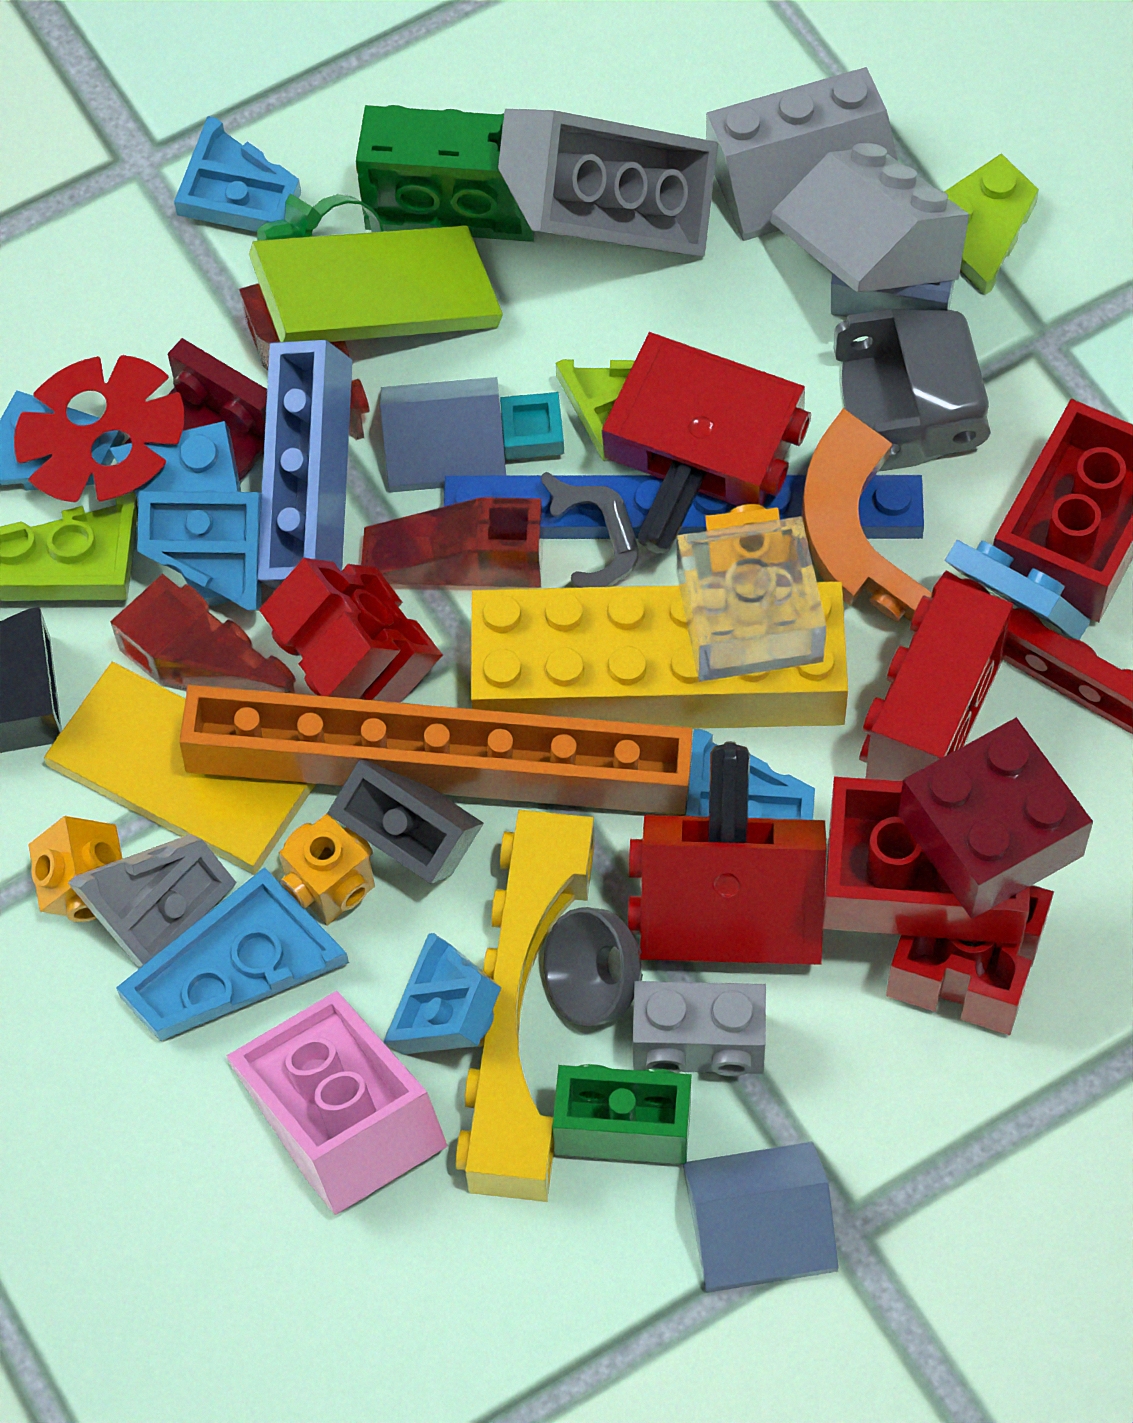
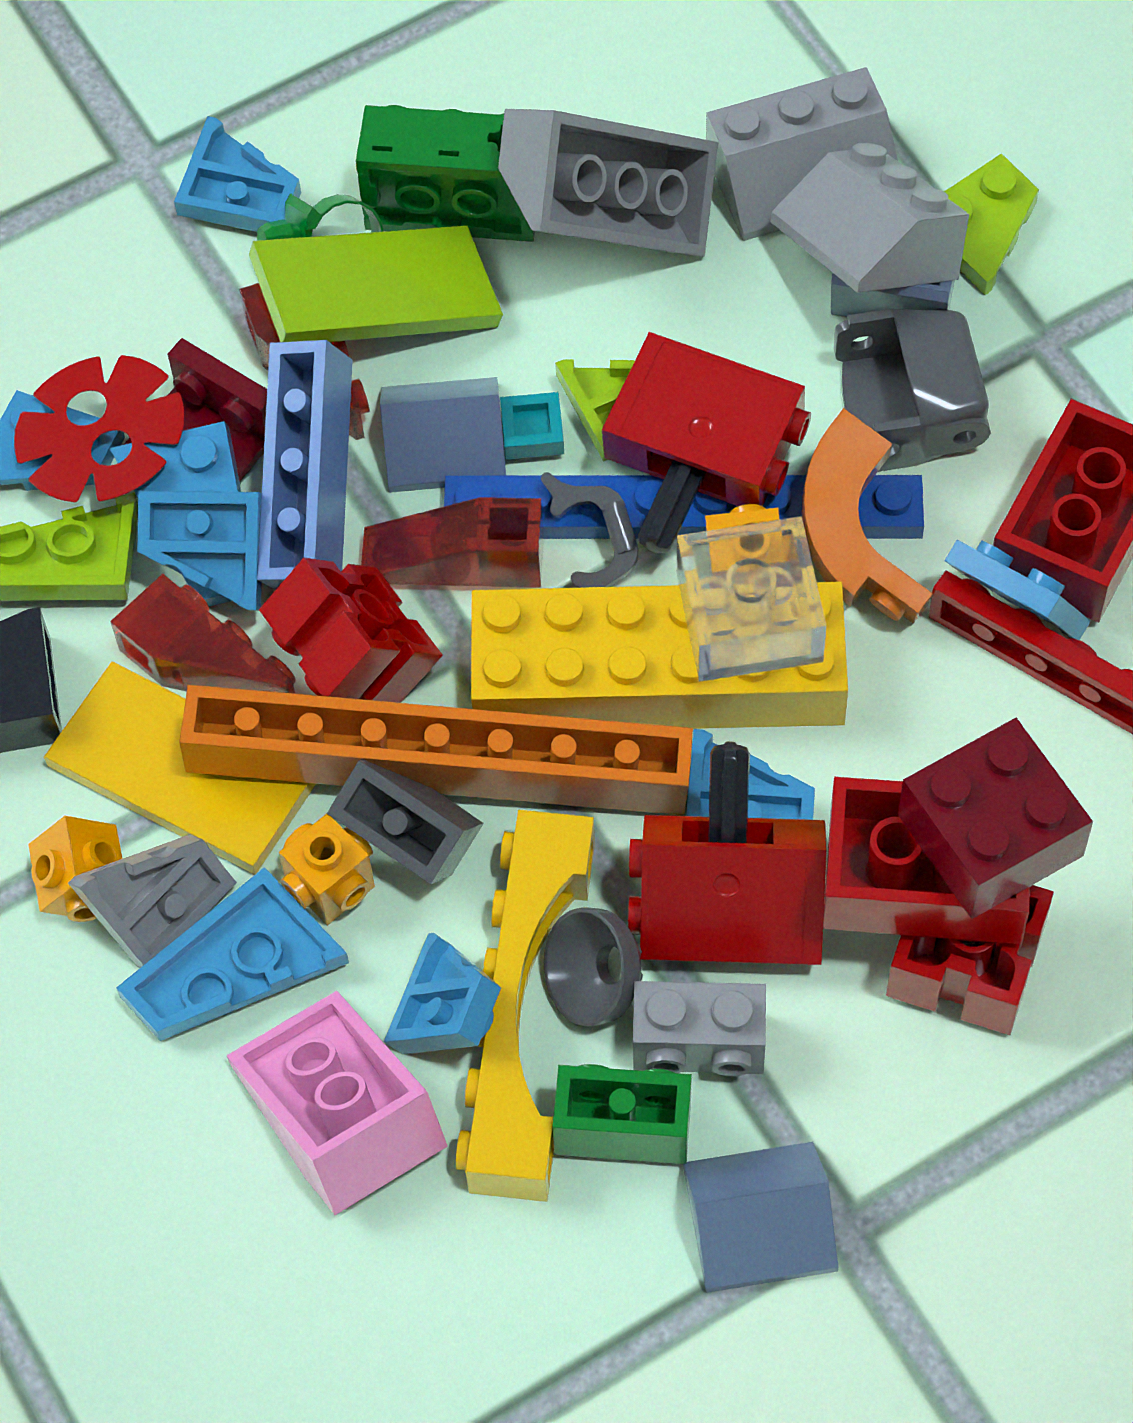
red brick [859,577,1014,781] -> none

